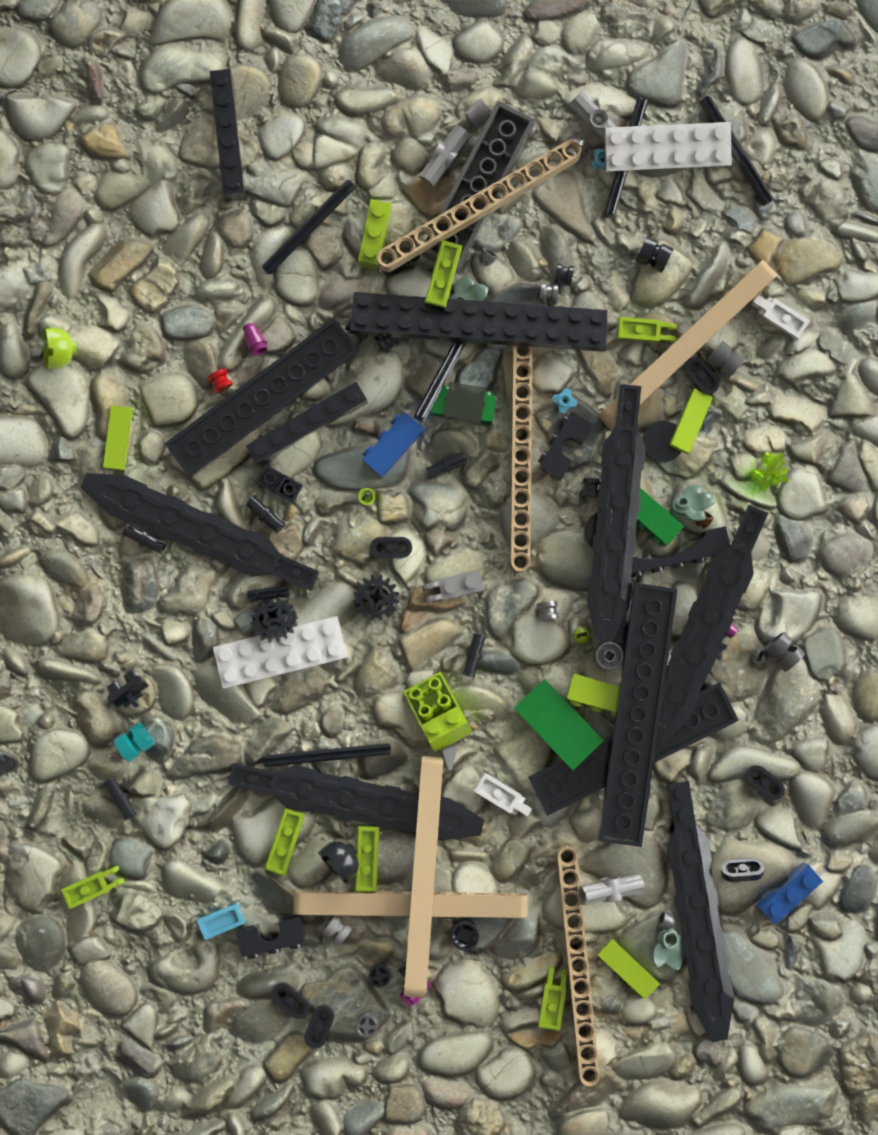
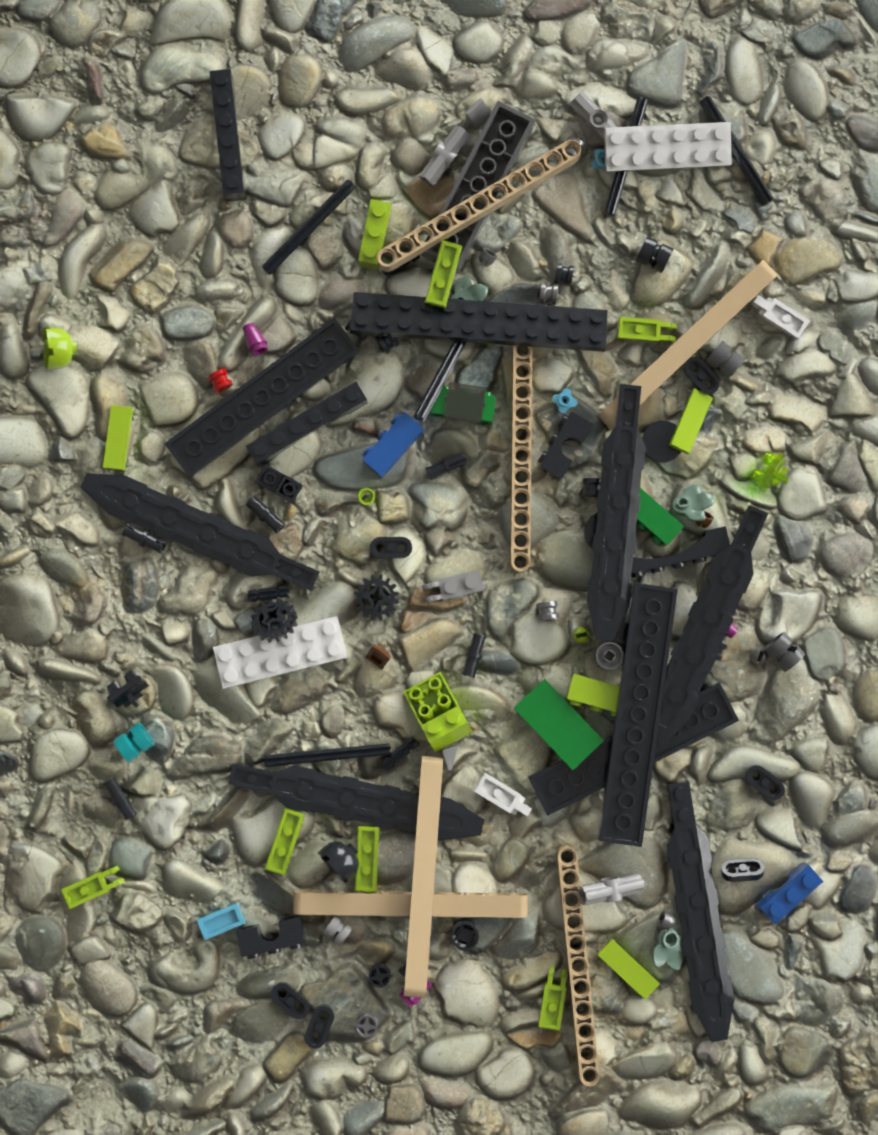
none -> reddish brown slope [366,644,391,670]
none -> black axle [381,736,419,770]

